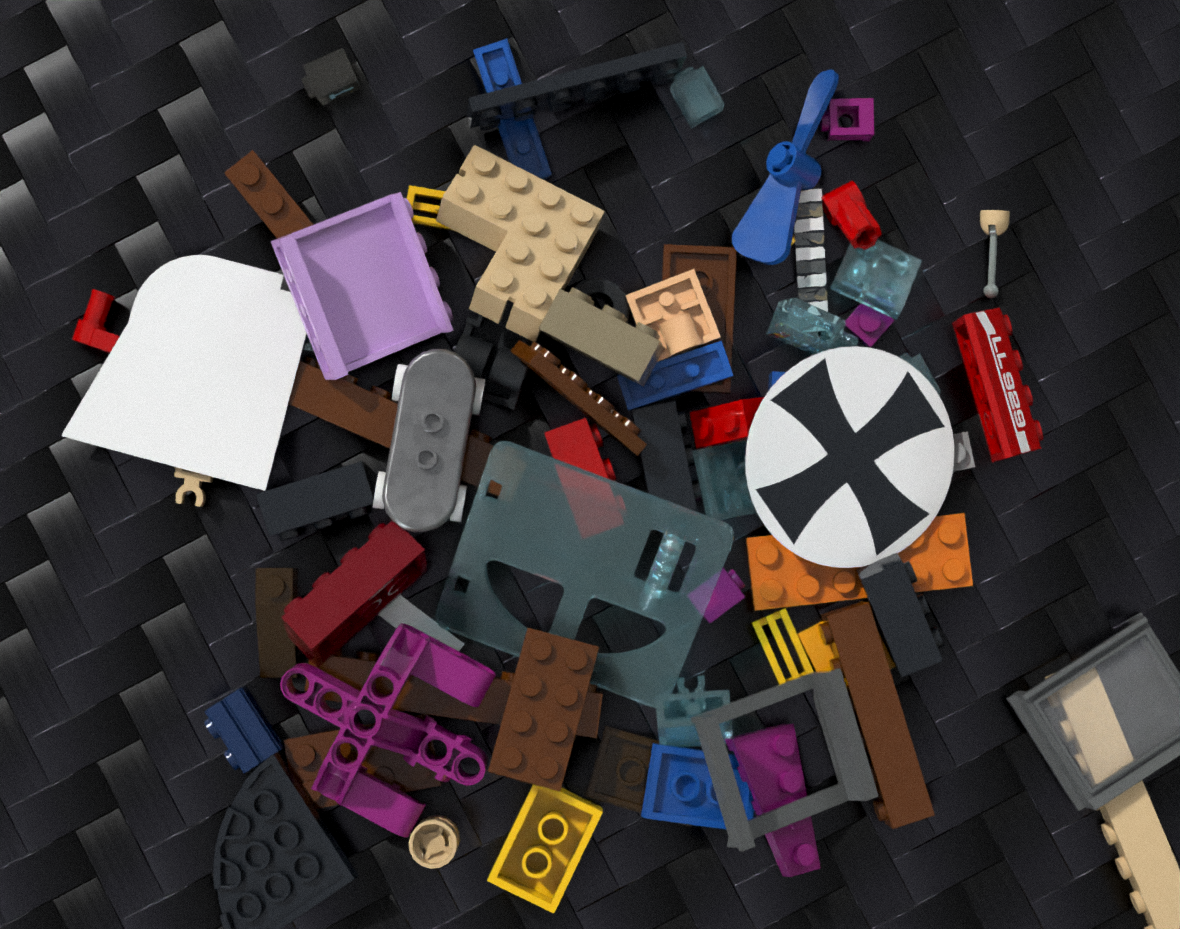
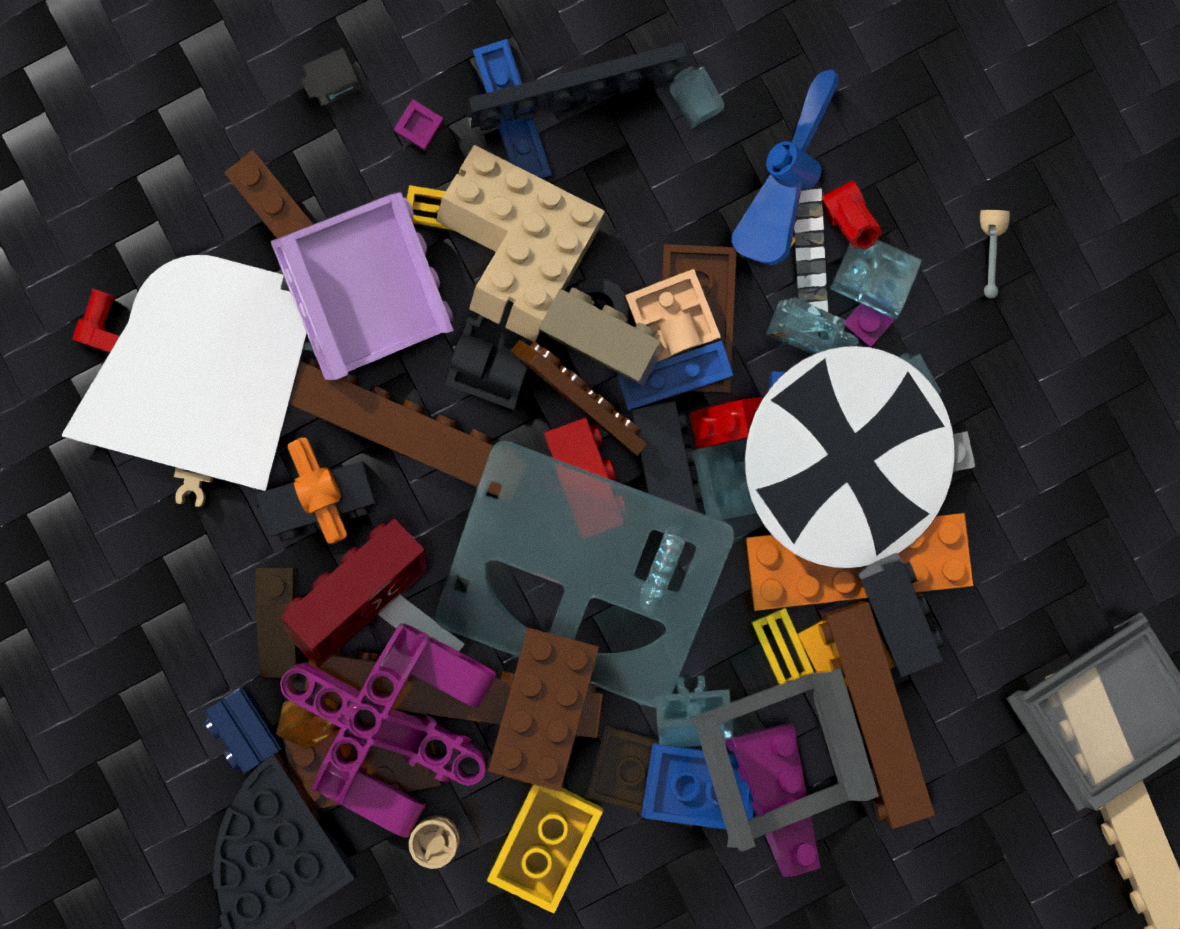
flat silver piece [373,349,485,532] -> none
magenta brick [686,567,746,623] -> none
magenta brick [820,98,874,141] -> none
red slope [952,307,1043,462] -> none
none -> clear orange brick [276,689,339,750]
none -> orange axle [288,437,347,544]
none -> magenta plate [394,99,444,151]

